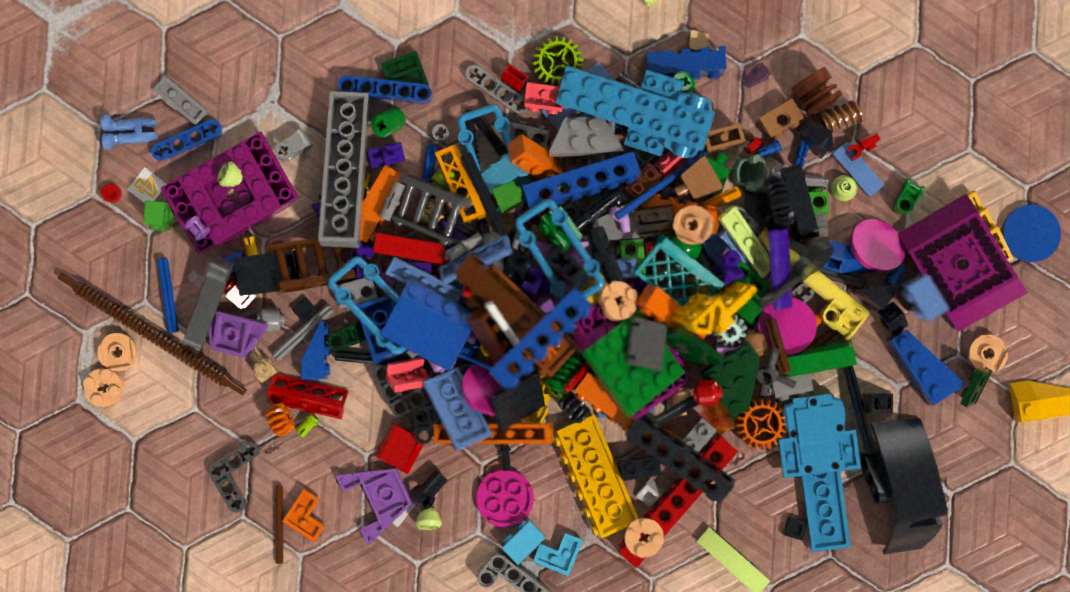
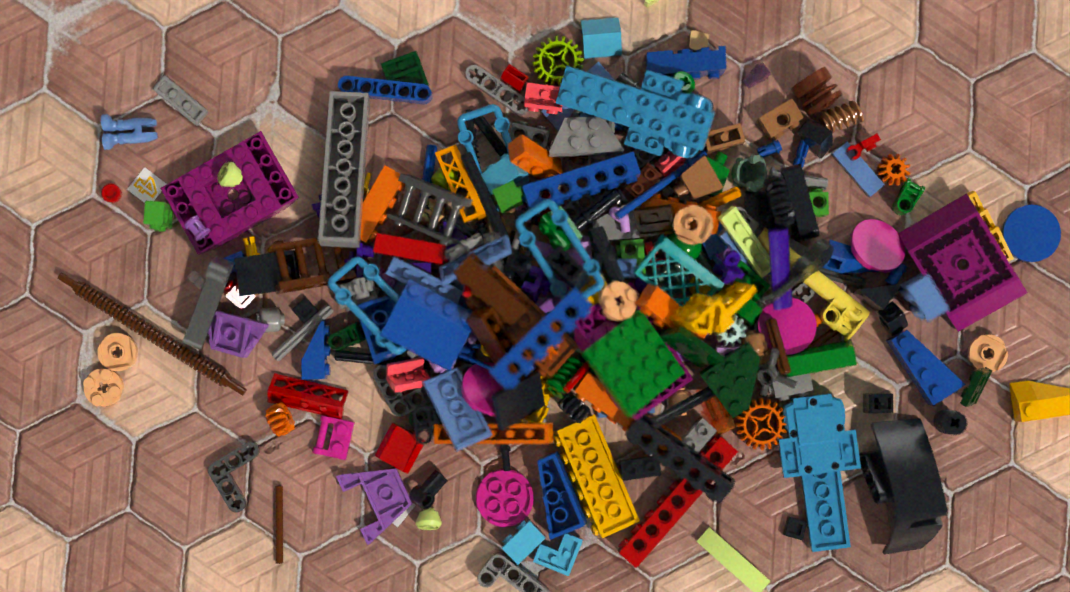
blue beam [151,120,223,161] -> none
blue axle [157,258,179,333] -> none
tan axle [249,346,278,383] -> none
light grey piece [275,129,313,162] -> none
orange plate [282,489,326,543] -> none
lime pin [295,413,319,438] -> none
dark purple hips [367,142,406,168] -> none
green piece [371,108,406,137] -> none
light grey pin [379,181,406,221] -> none
light grey bush [432,124,449,143] -> none
white bar [485,301,520,347] -> none
light nougat plate [625,518,664,558] -> none
dark grey piece [626,317,668,371] -> none
white slope [635,478,664,508] -> none
red head [693,380,723,406] -> none
red tile [743,137,762,154] -> none
clear beam [816,212,829,238] -> none
yellowish green cone [831,175,857,201] -> none
black axle [843,366,876,454] -> none
none -> dark pink plate [312,415,355,460]
none -> light grey gear [348,277,373,300]
none -> blue wedge [537,451,587,540]
none -> medium azure slope [581,17,622,59]
none -> orange gear [877,154,910,186]
none -> black piece [933,409,967,435]

